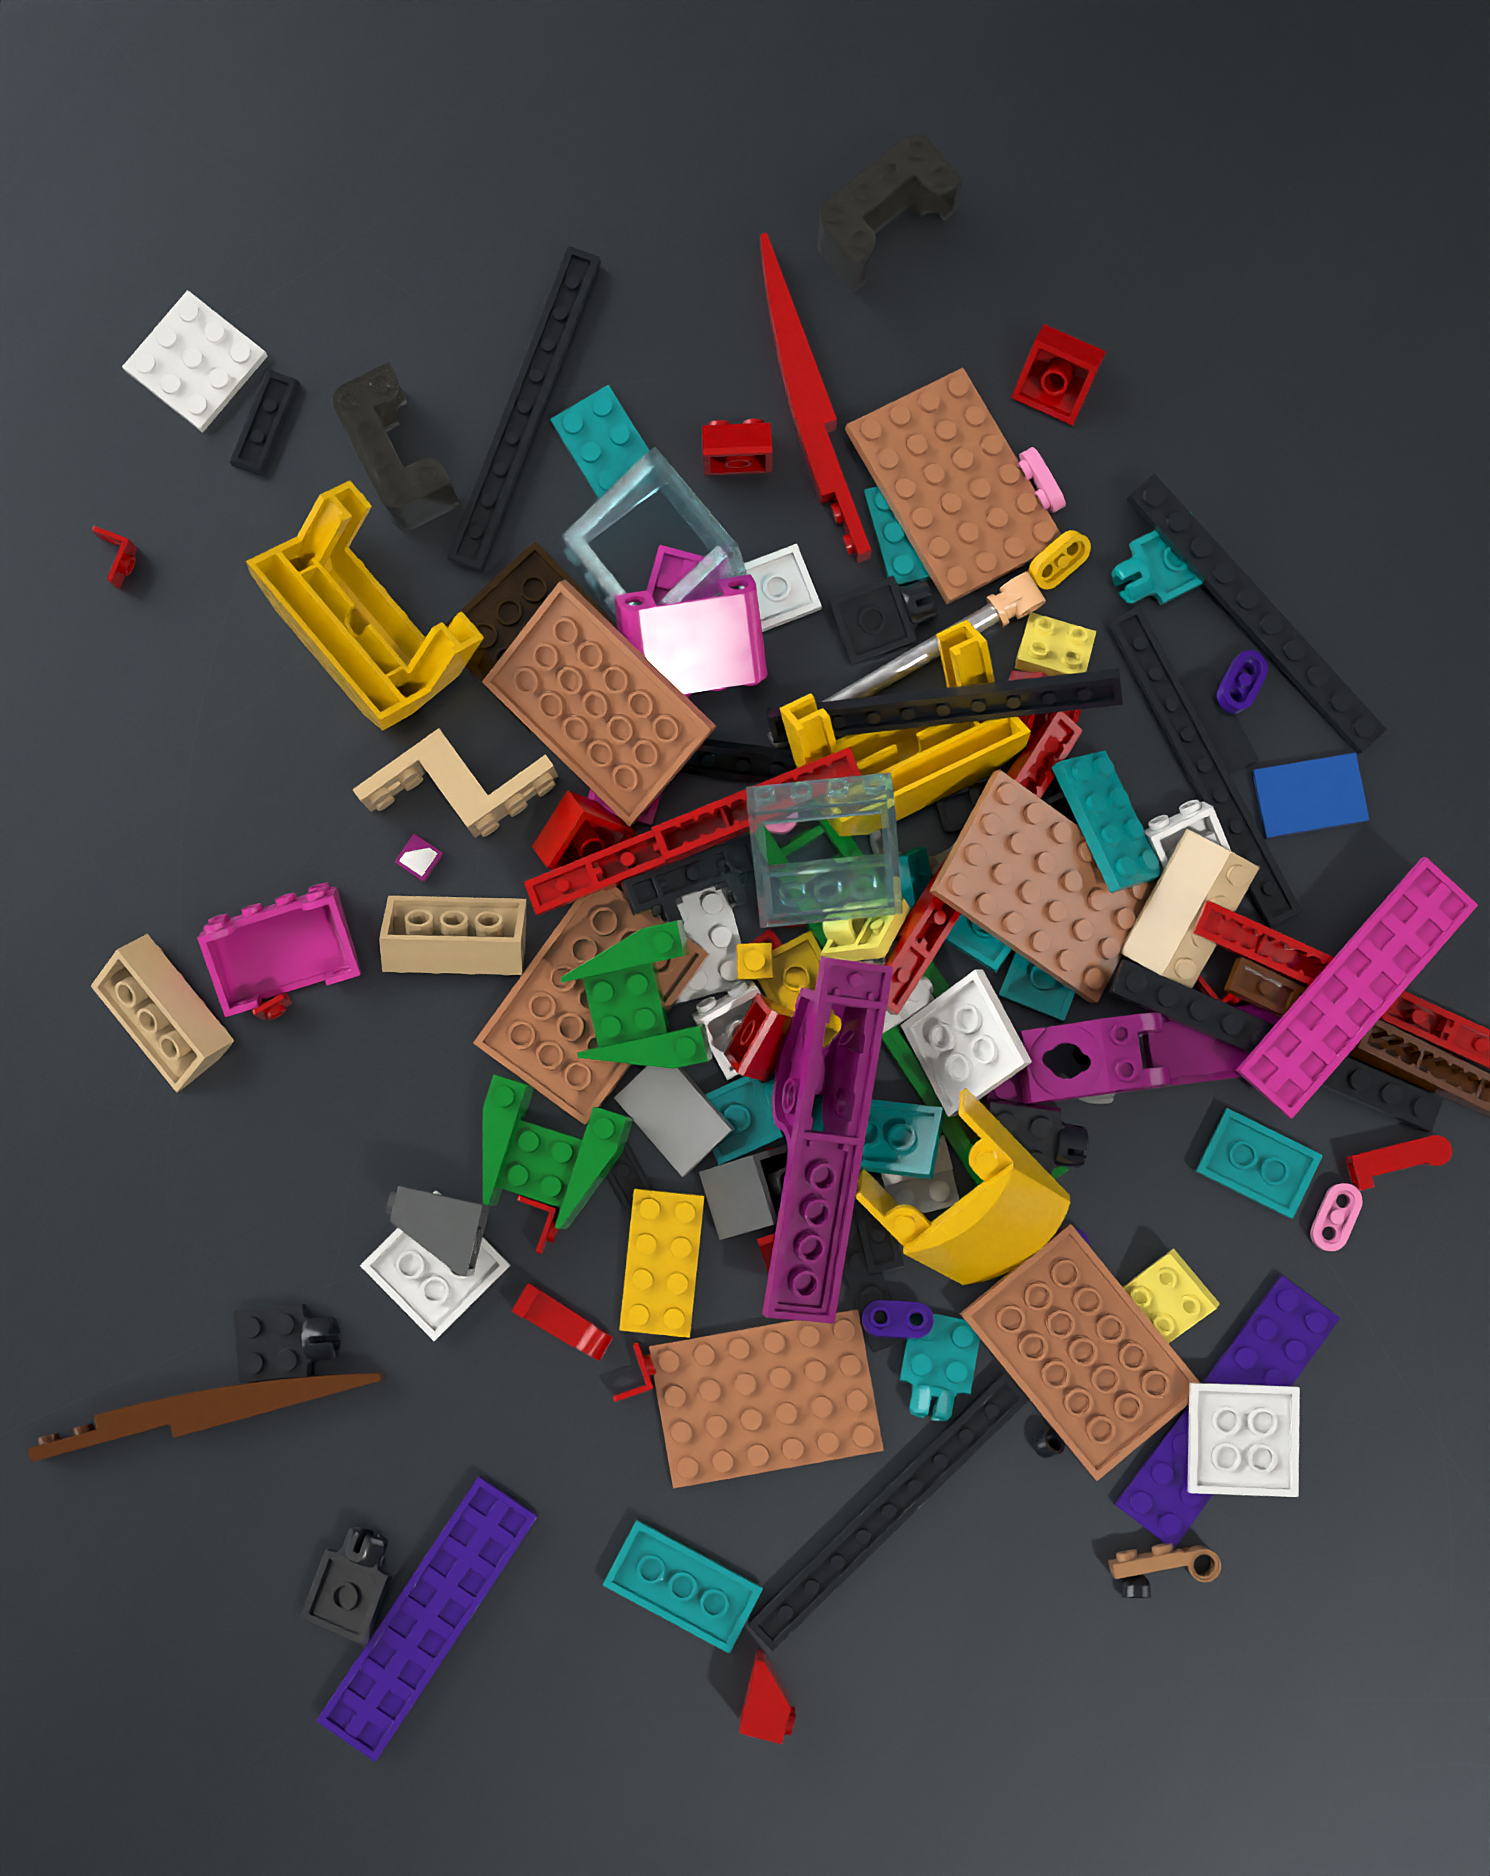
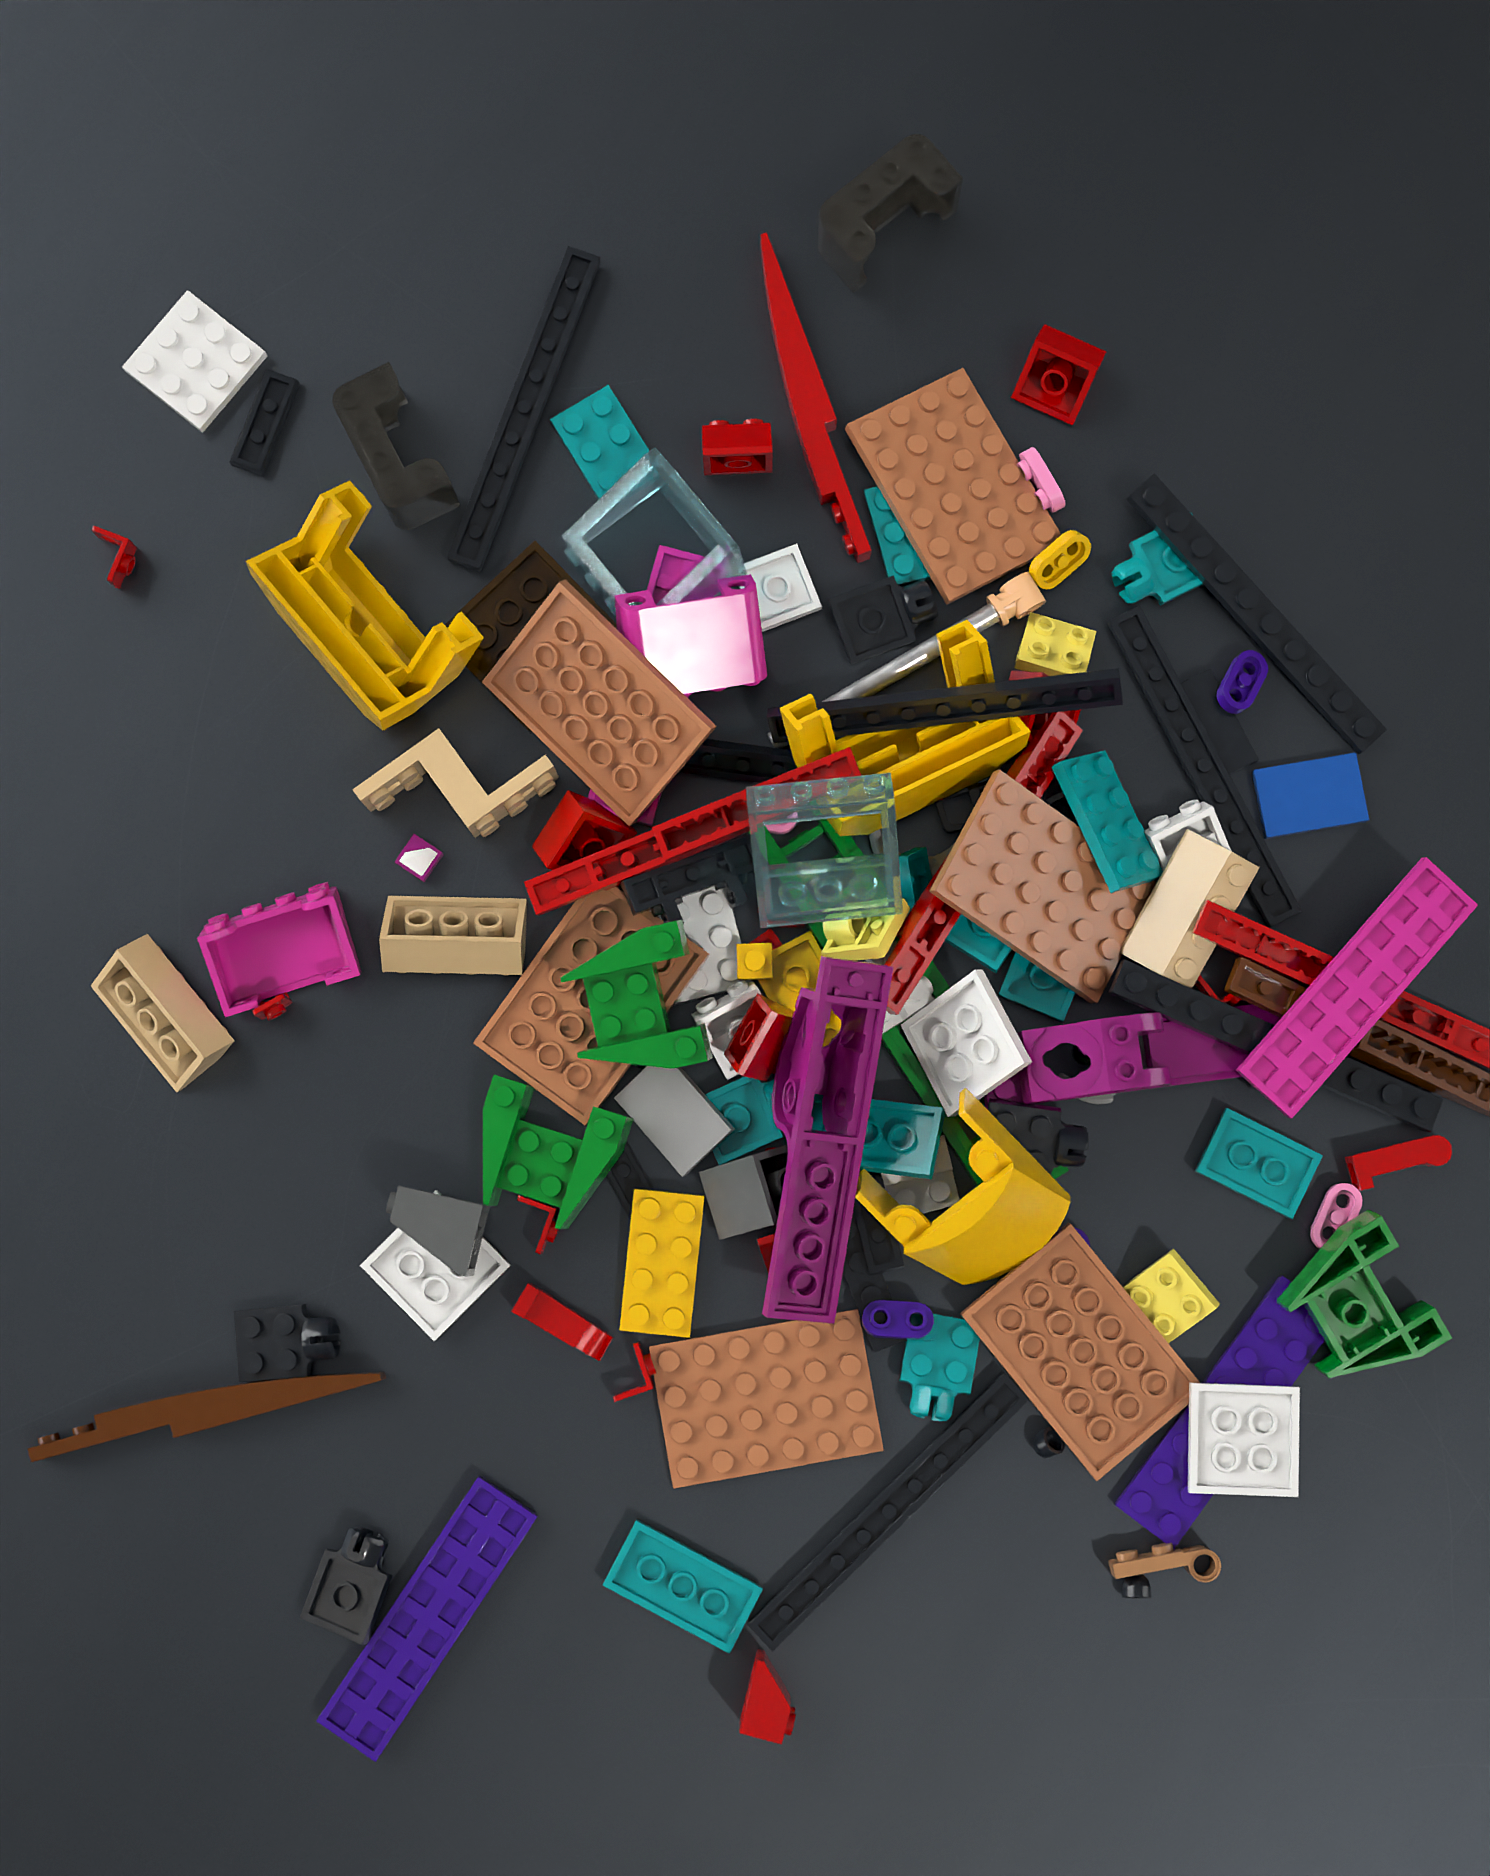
none -> green wedge [1276,1209,1452,1378]

